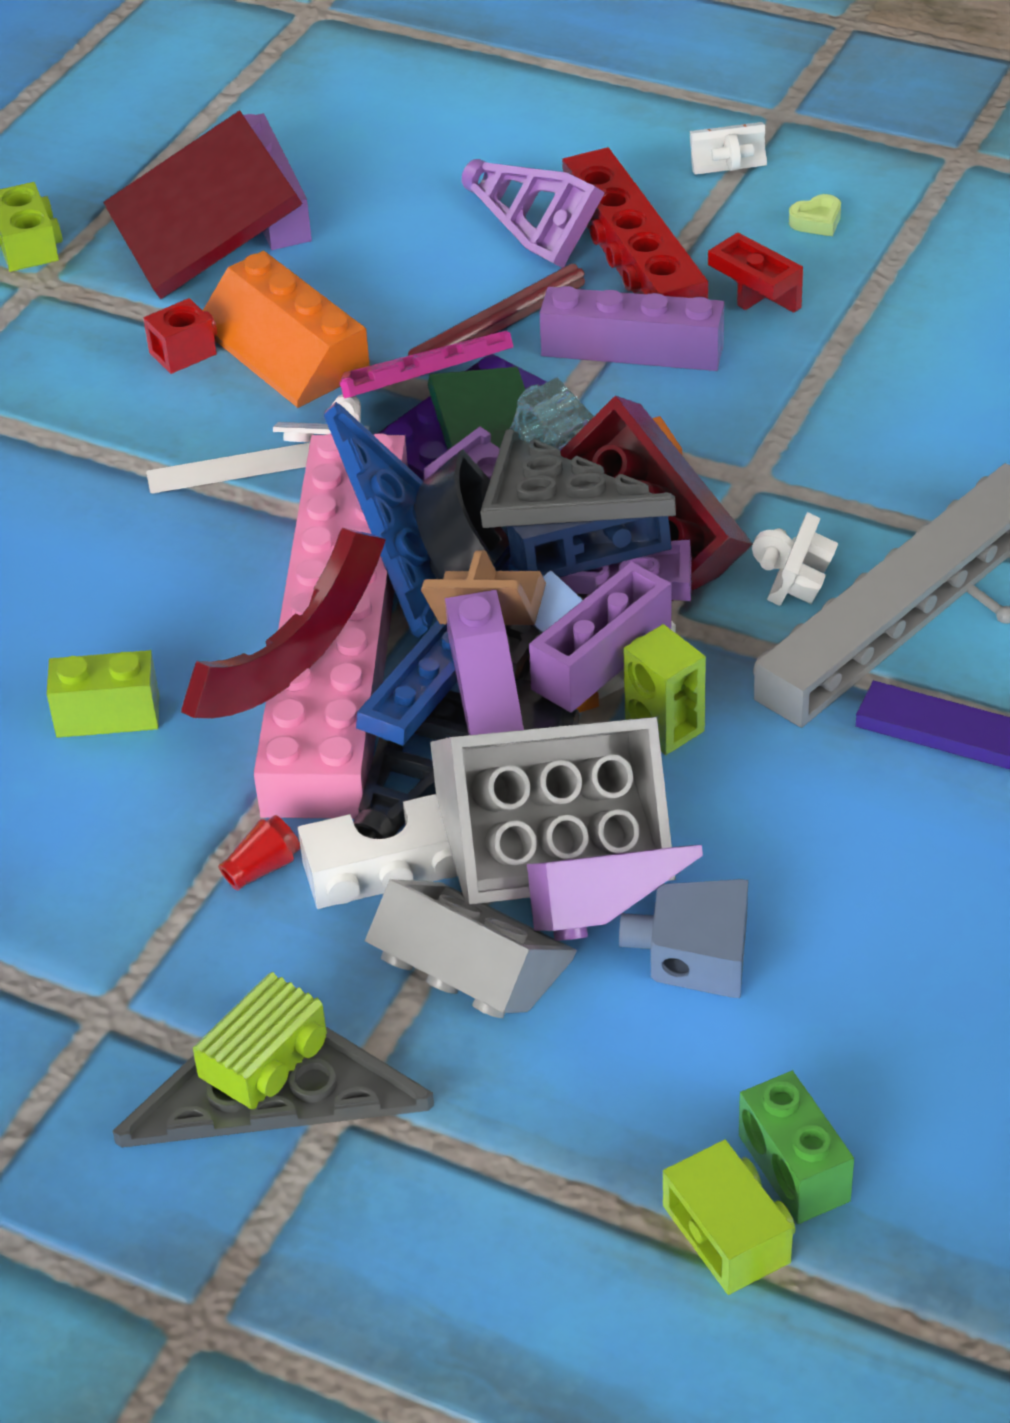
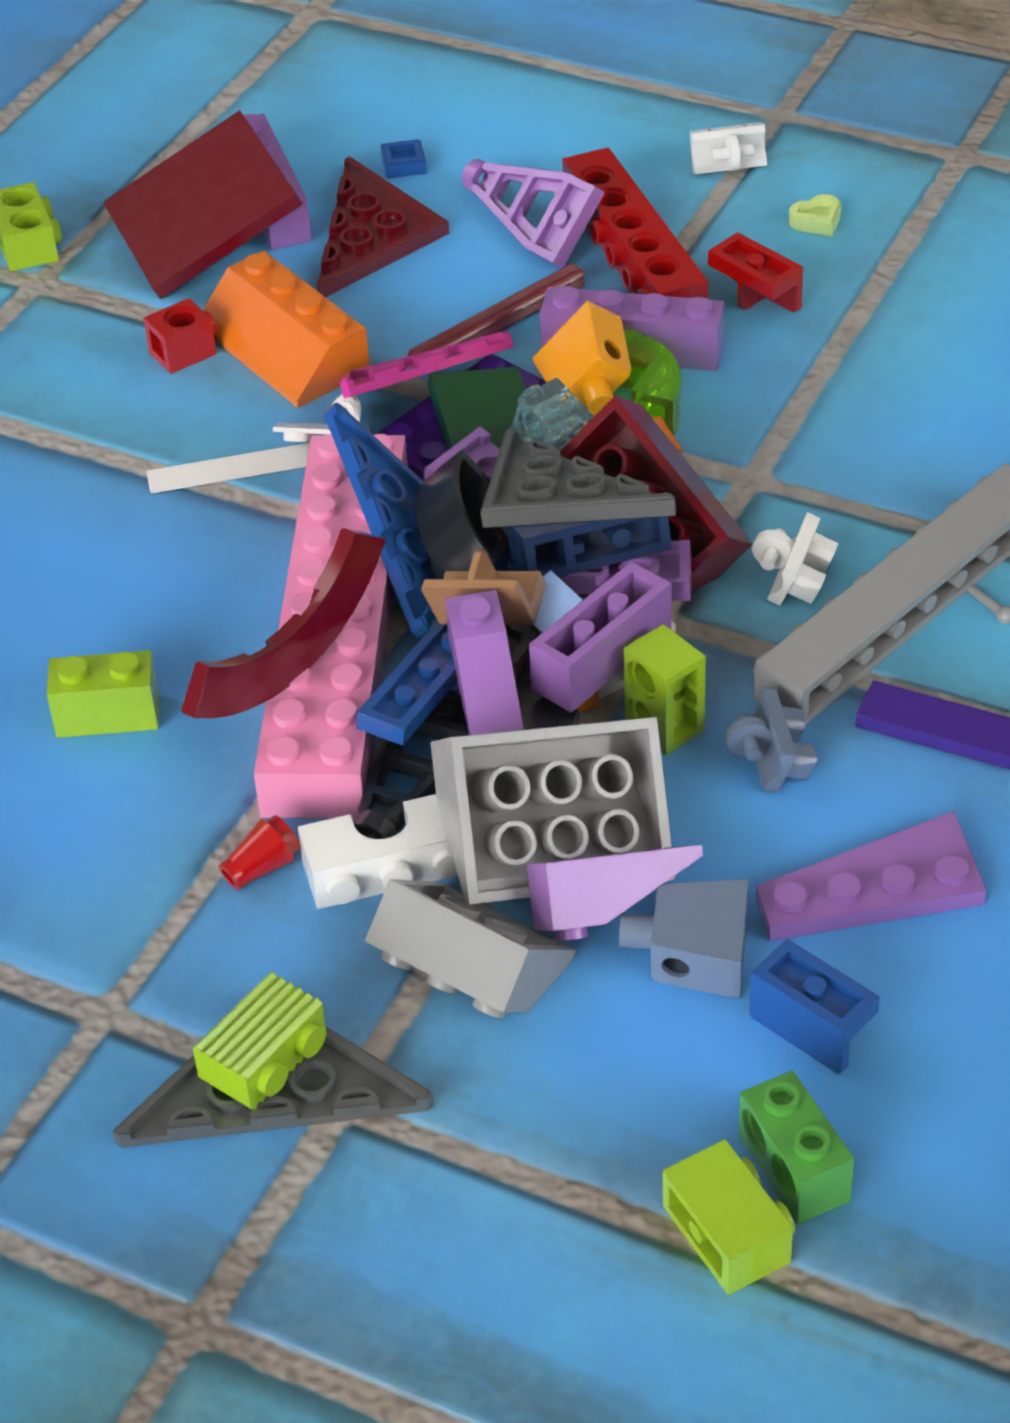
none -> dark red tile [316,156,449,297]
none -> blue tile [380,139,427,179]
none -> light orange torso [532,300,631,416]
none -> clear neon green brick [621,328,681,436]
none -> sand blue hips [725,688,817,793]
none -> blue panel [749,939,880,1074]
none -> medium lavender wing [756,811,987,941]

